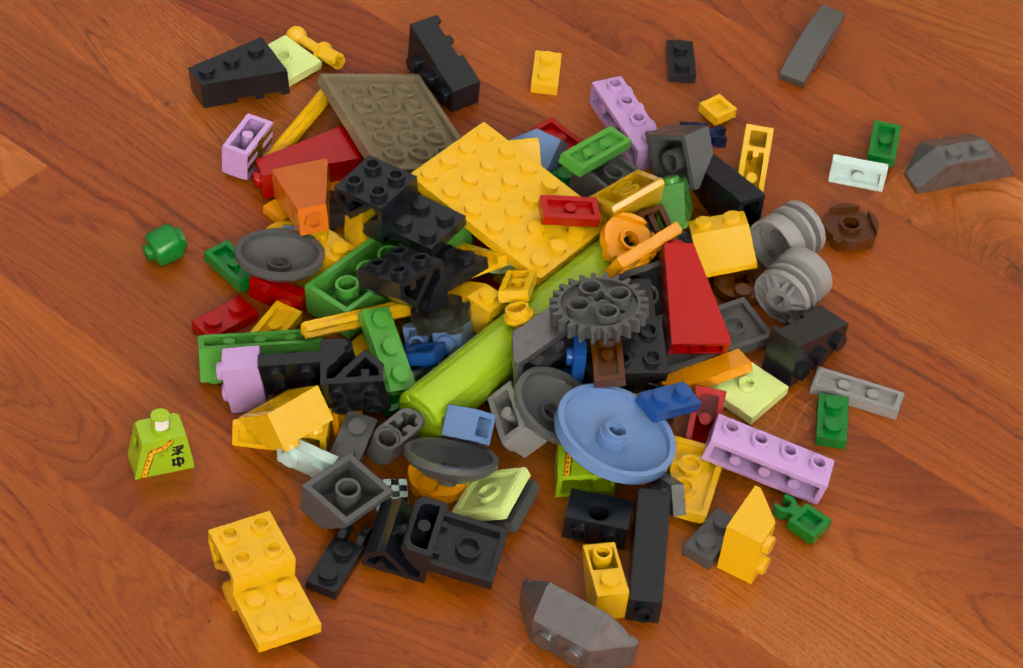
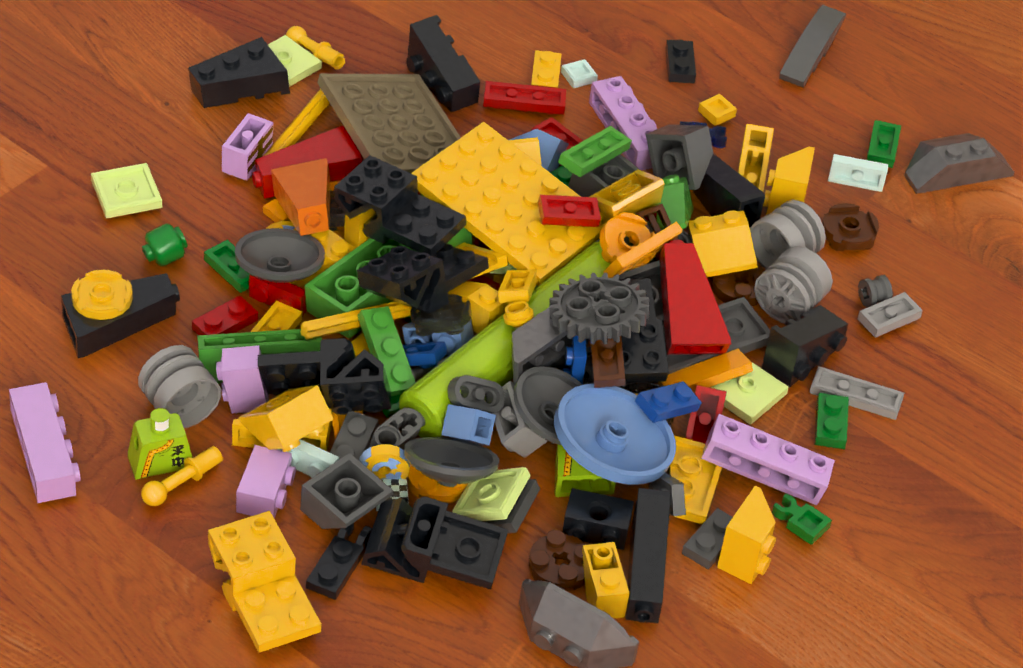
none -> lavender brick [9,382,81,503]
none -> black slope [61,273,180,358]
none -> yellow tile [71,270,133,320]
none -> yellowish green plate [91,163,163,219]
none -> light grey wheel [138,345,221,428]
none -> yellow pin [141,446,223,506]
none -> lavender brick [236,445,296,518]
none -> yellow piece [359,444,410,479]
none -> dark grey plate [448,375,505,413]
none -> red plate [483,81,566,115]
none -> reddish brown plate [528,530,588,590]
none -> light aqua tile [561,59,598,89]
none -> yellow slope [763,146,815,215]
none -> dark grey wheel [858,275,893,307]
none -> light grey plate [858,292,923,338]

